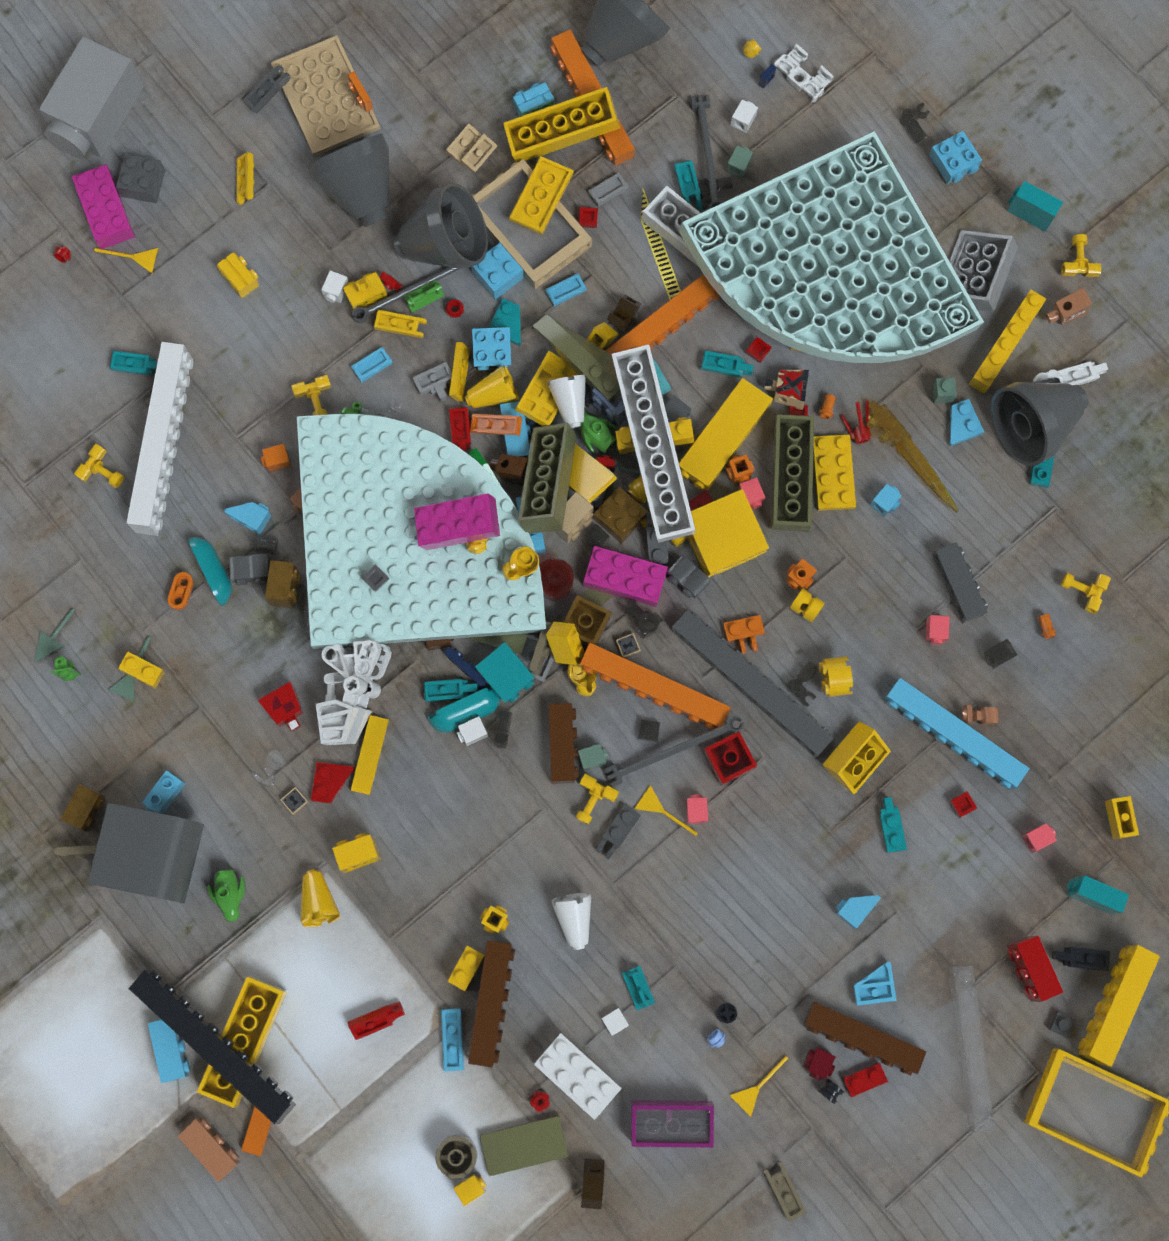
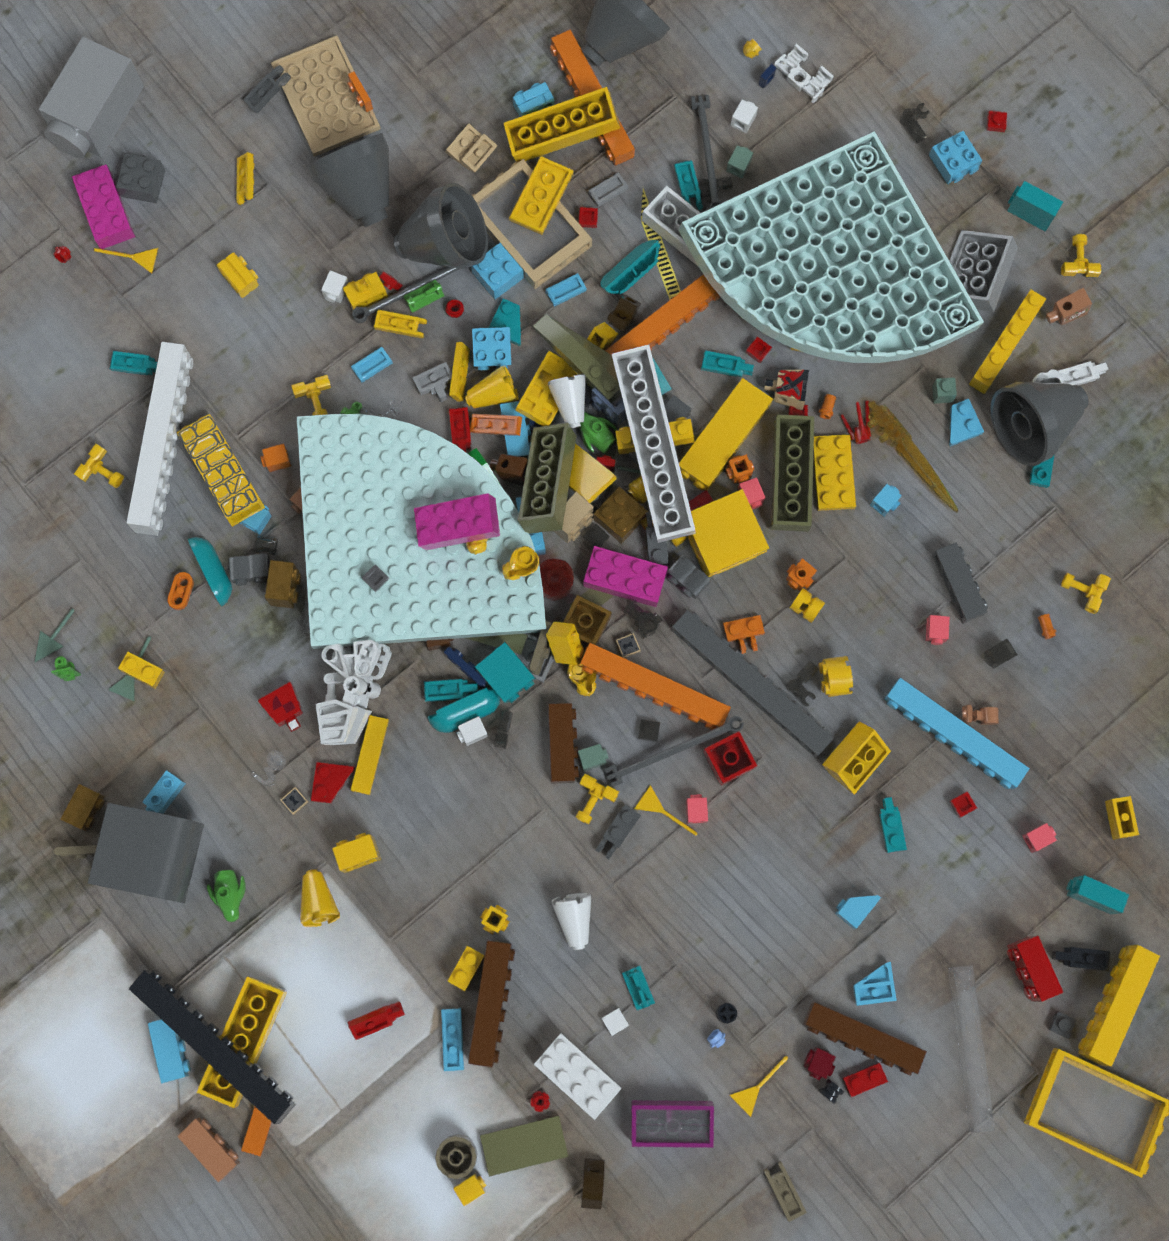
none -> yellow brick [177,414,265,527]
none -> teal brick [600,240,660,294]
none -> red plate [987,111,1007,132]

